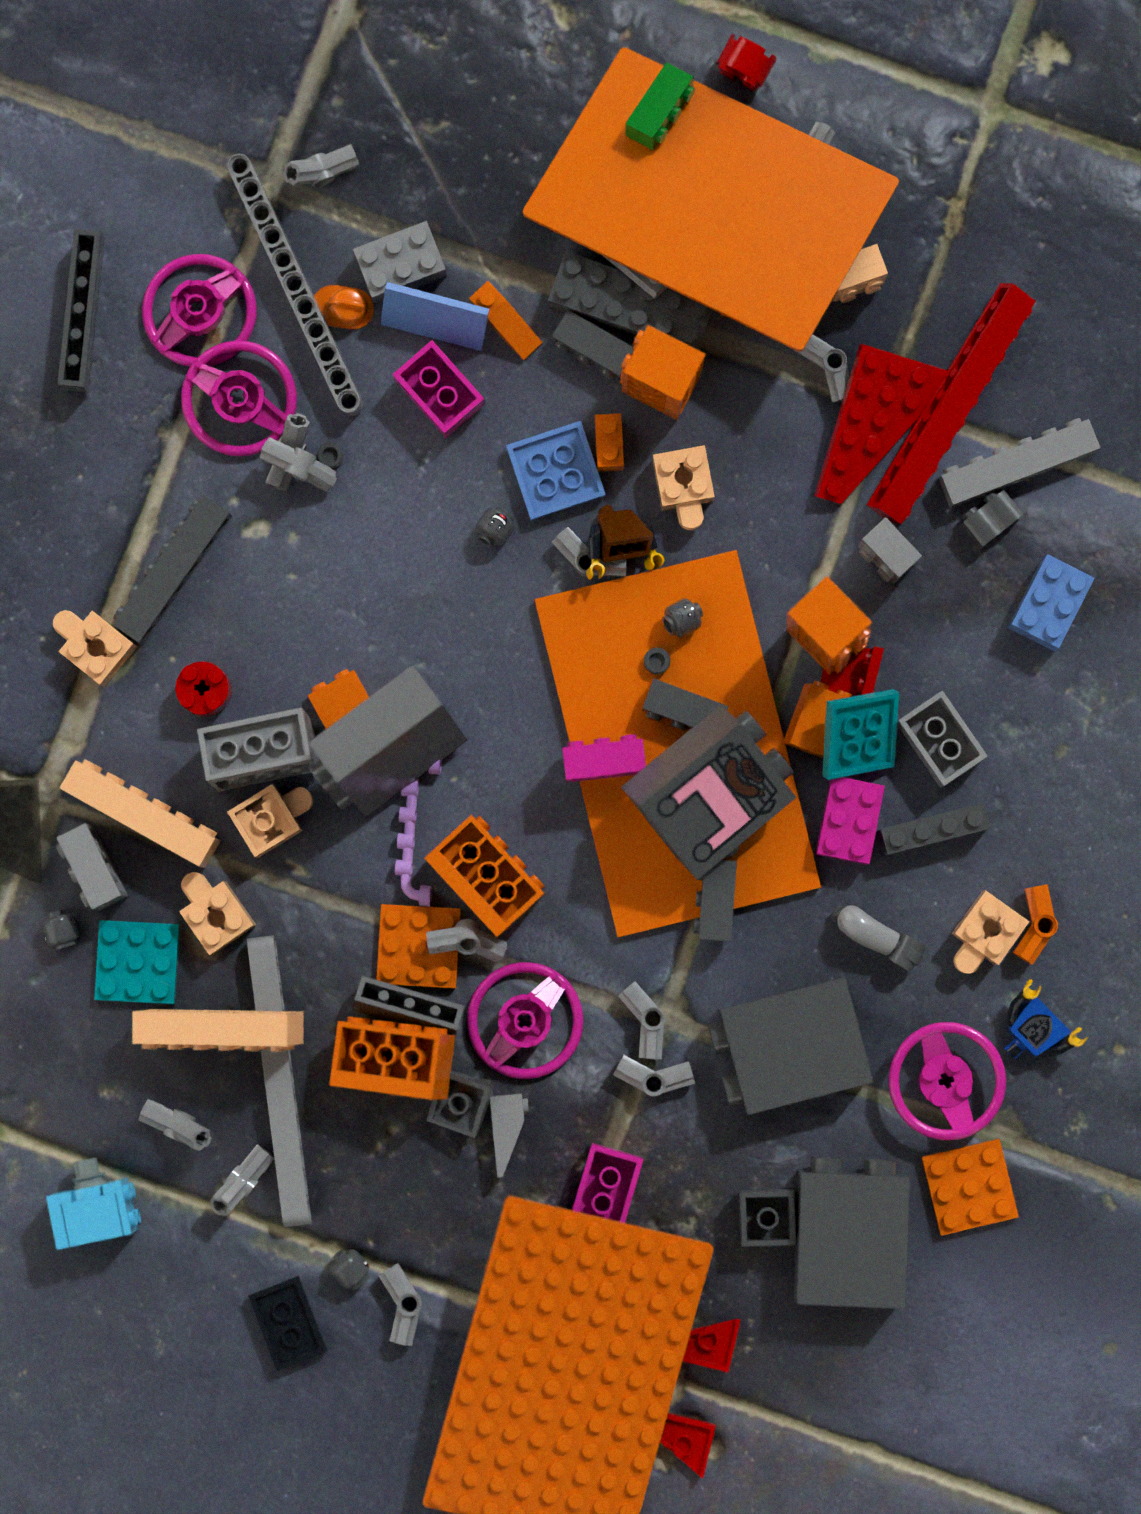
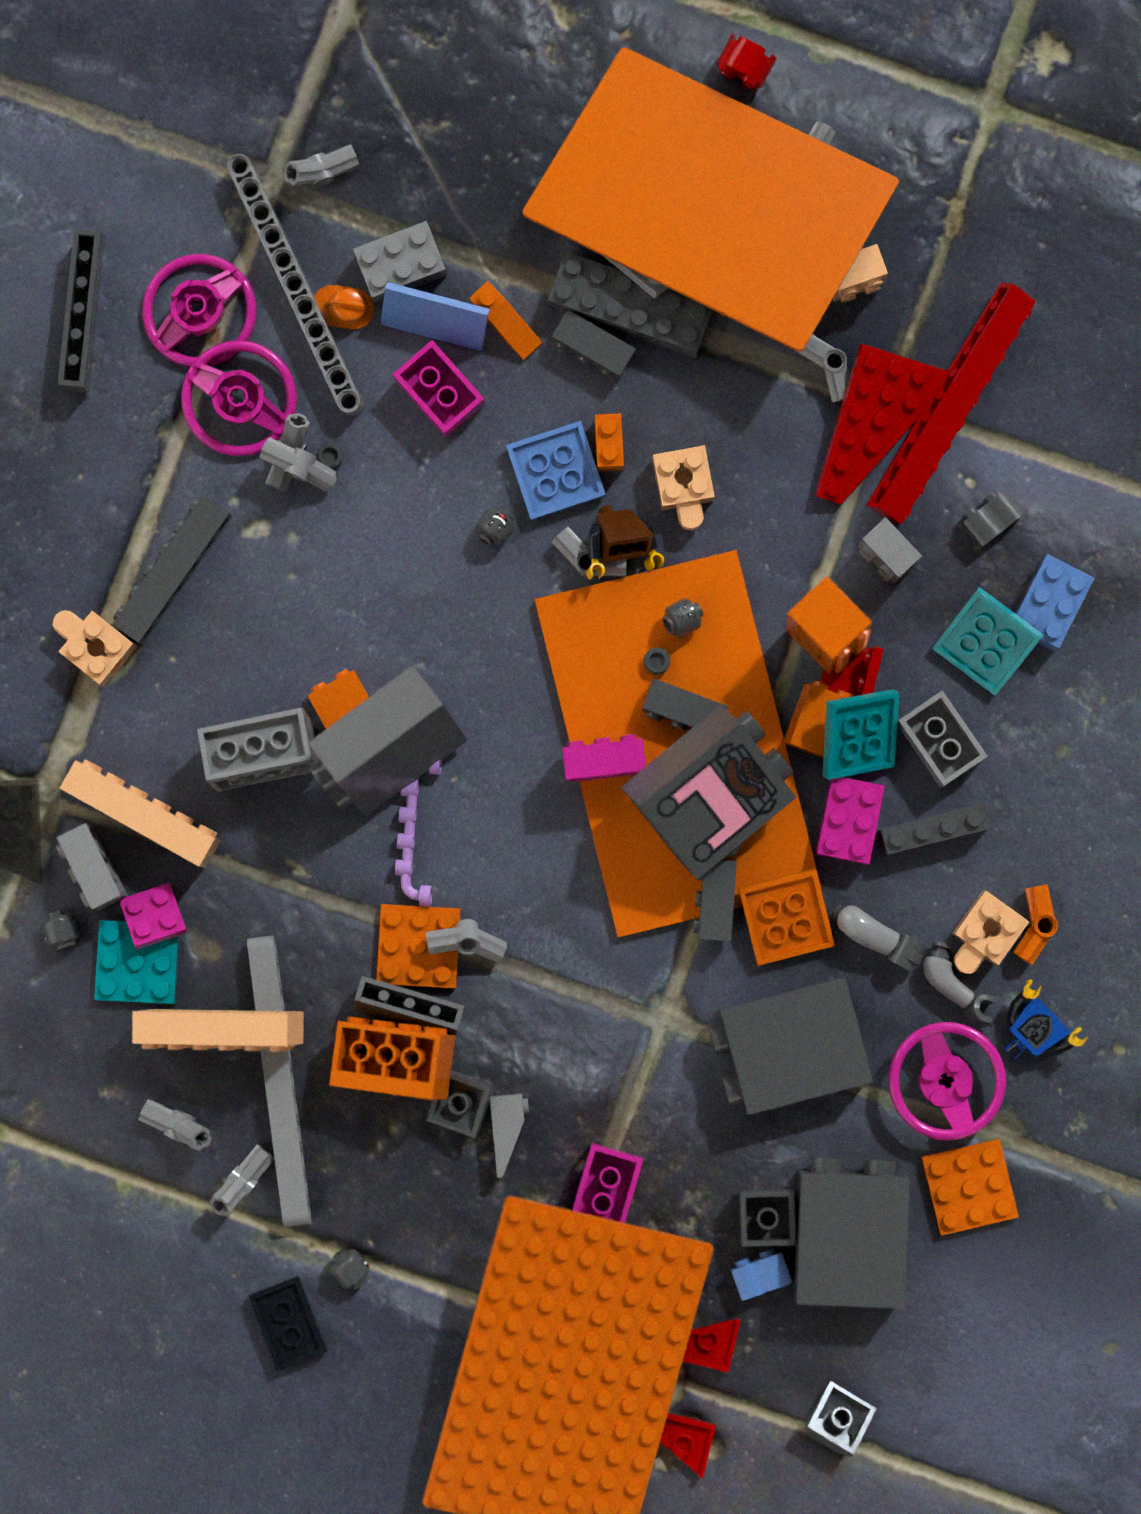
medium azure piece [46,1157,141,1250] -> none
red brick [175,661,232,717] -> none
light nougat brick [179,872,256,956] -> none
light nougat brick [227,784,313,858] -> none
light grey piece [379,1263,422,1346] -> none
orange brick [424,814,545,938] -> none
dark pink piece [467,962,583,1079] -> none
light grey piece [613,1055,695,1096] -> none
light grey piece [618,981,665,1059] -> none
orange brick [620,325,706,421] -> none
green brick [625,62,695,150] -> none
light grey brick [939,418,1100,508] -> none
none -> dark pink plate [119,882,187,950]
none -> medium blue brick [730,1248,792,1301]
none -> orange plate [738,868,835,966]
none -> dark grey slope [805,1381,876,1457]
none -> piece [923,942,996,1028]
none -> teal plate [932,587,1043,696]

